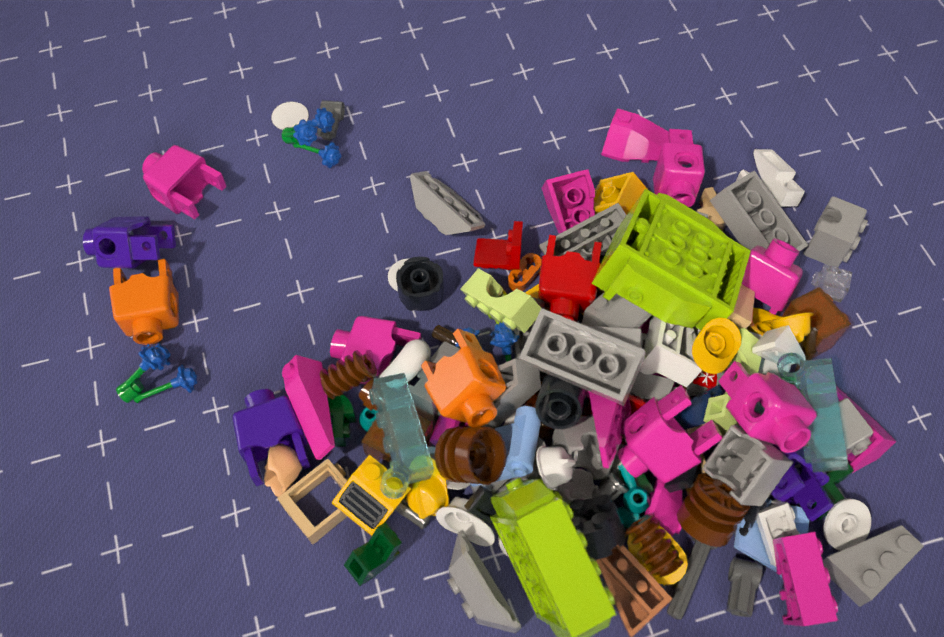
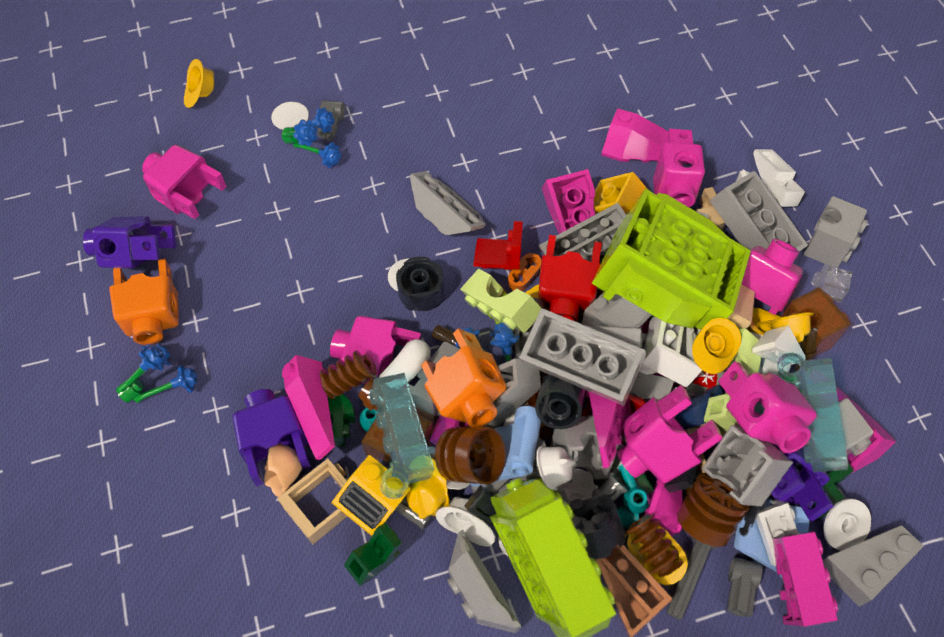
none -> yellow piece [184,59,214,108]

